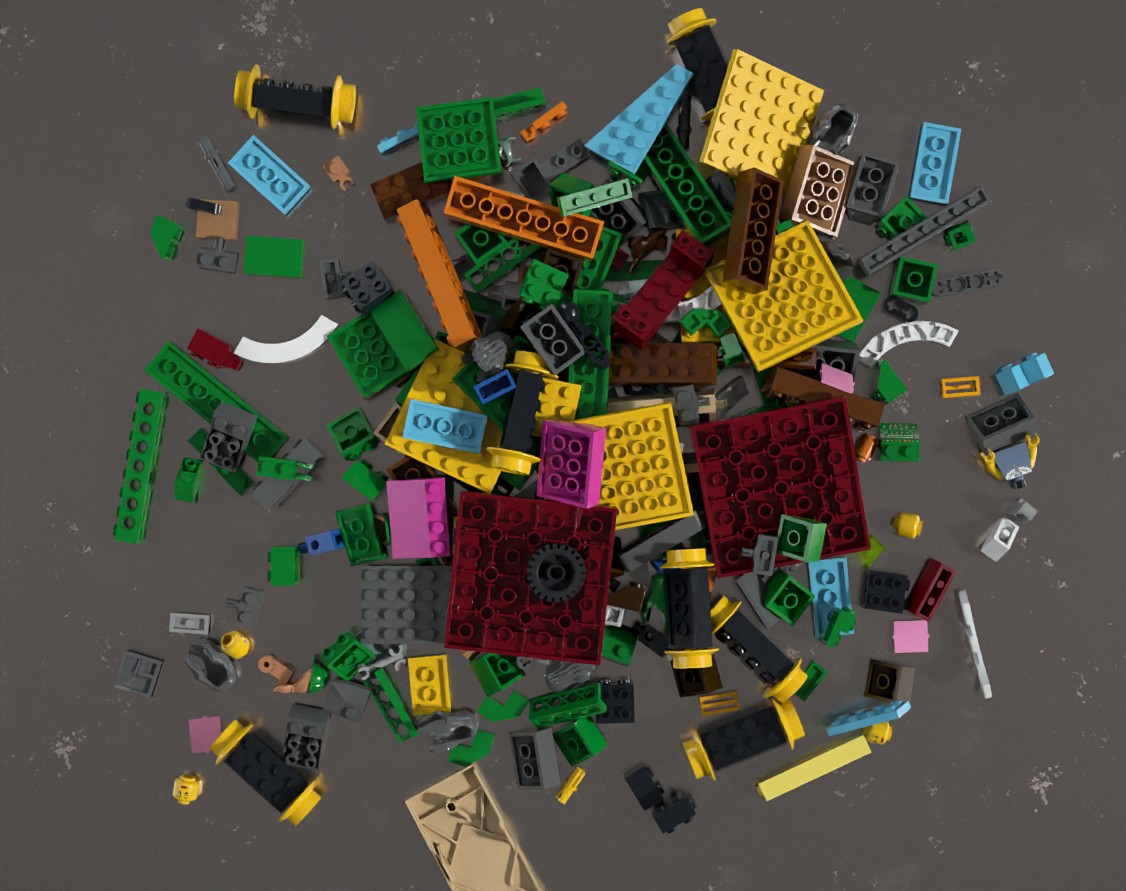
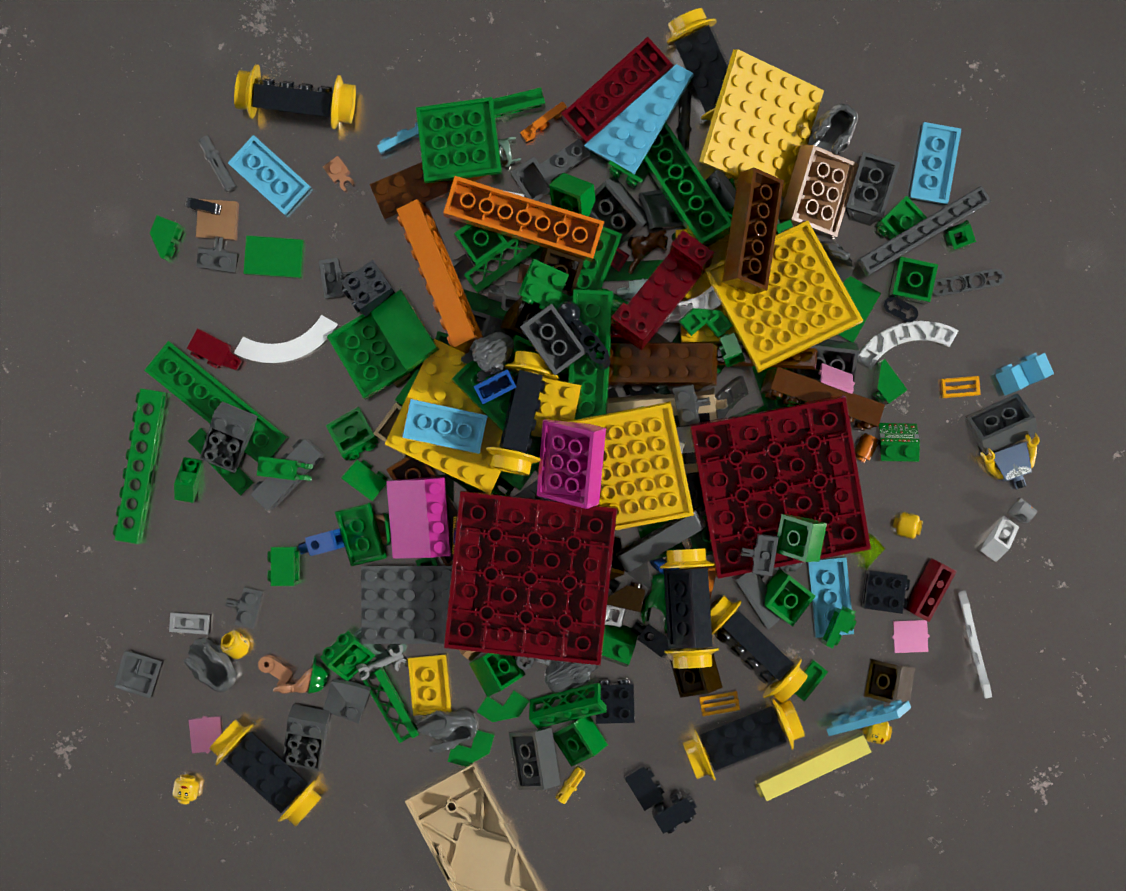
black wheel [527,543,586,602] -> none
plate [556,178,632,217] -> none
none -> dark red plate [561,37,674,145]

